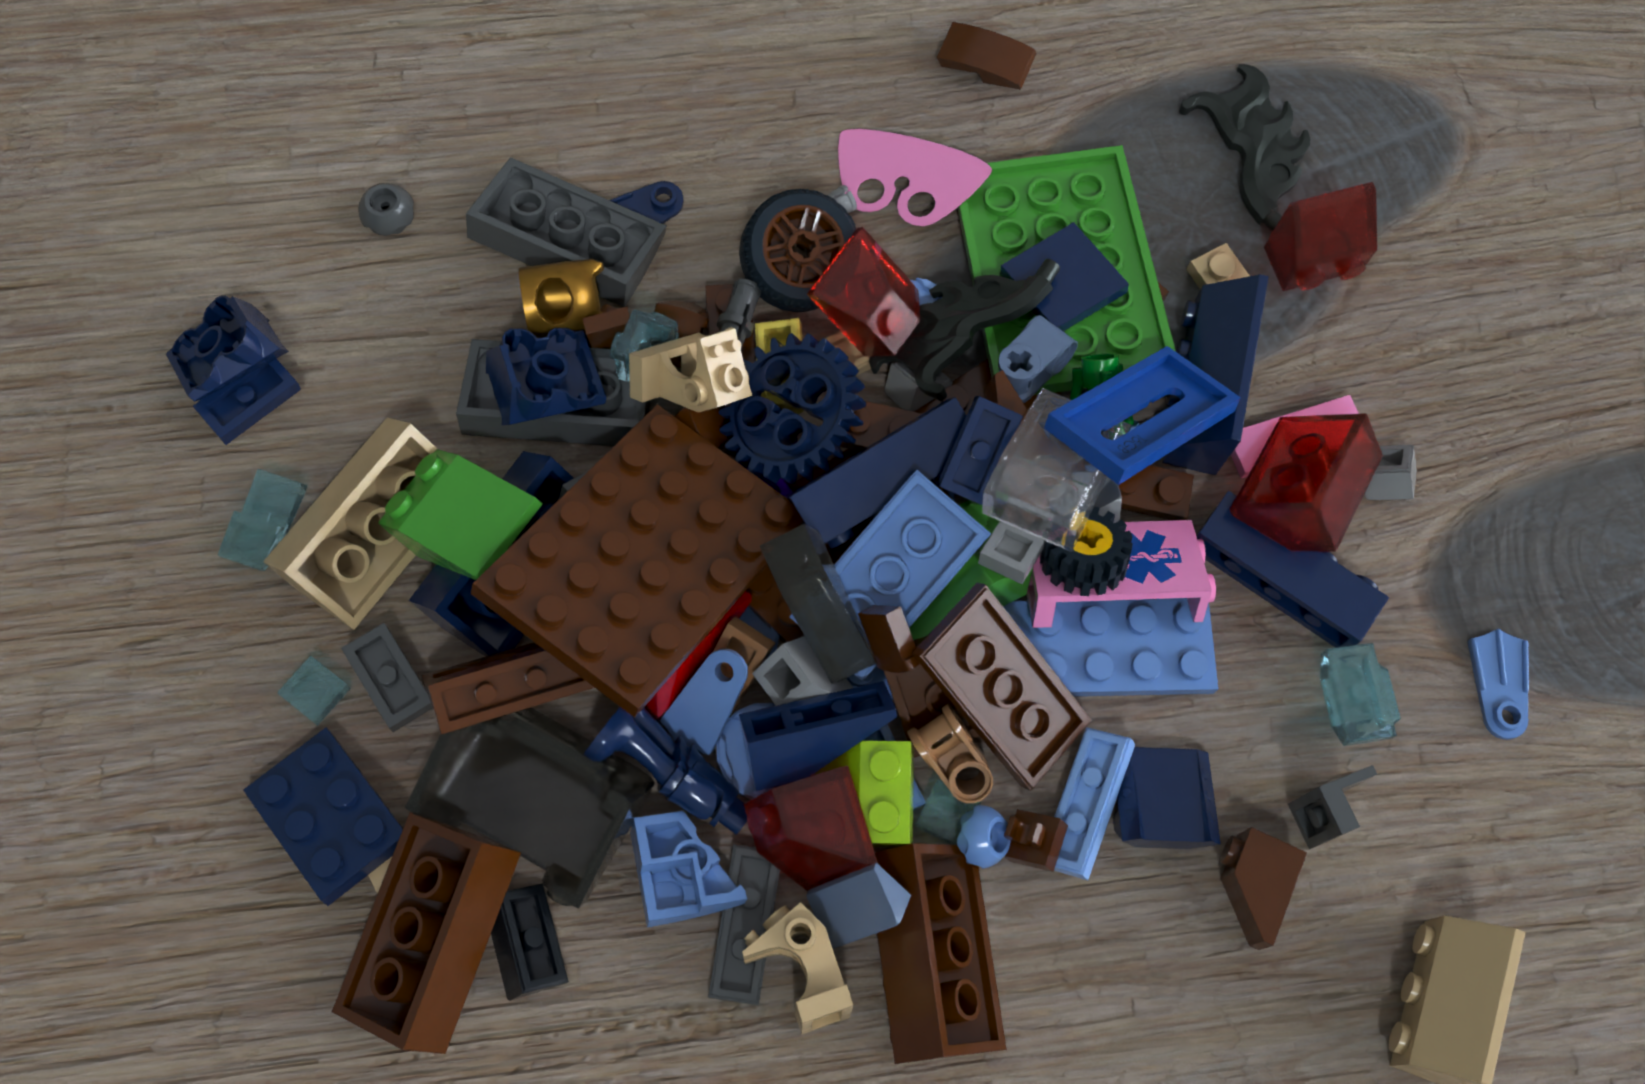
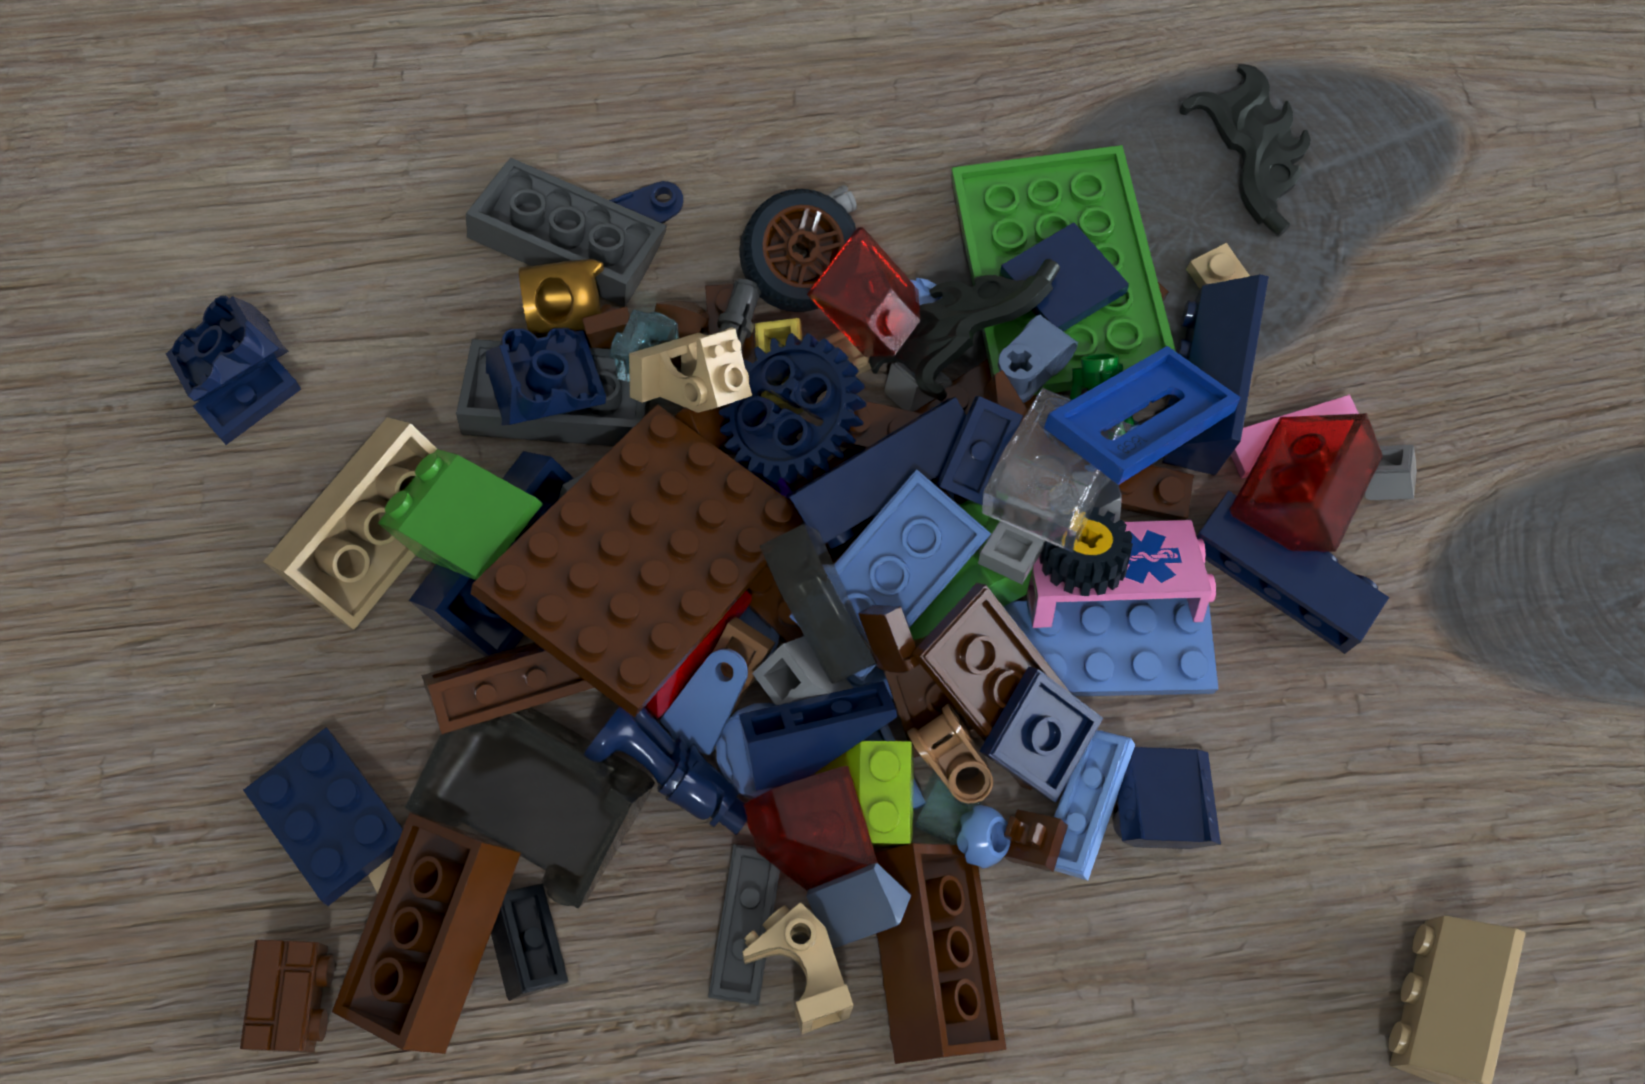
clear light blue slope [218,469,308,571] -> none
clear light blue tile [277,656,351,726] -> none
dark grey plate [341,623,433,732] -> none
dark grey plate [358,183,414,236] -> none
medium blue slope [630,811,747,927] -> none
bright pink piece [838,129,992,226] -> none
reddish brown slope [937,22,1037,90] -> none
reddish brown slope [1220,827,1307,950] -> none
clear red slope [1264,182,1378,291] -> none
dark grey panel [1288,765,1377,849] -> none
clear light blue slope [1320,643,1401,746] -> none
medium blue piece [1467,629,1529,740] -> none
none -> reddish brown brick [240,940,335,1053]
none -> tile [979,666,1103,802]

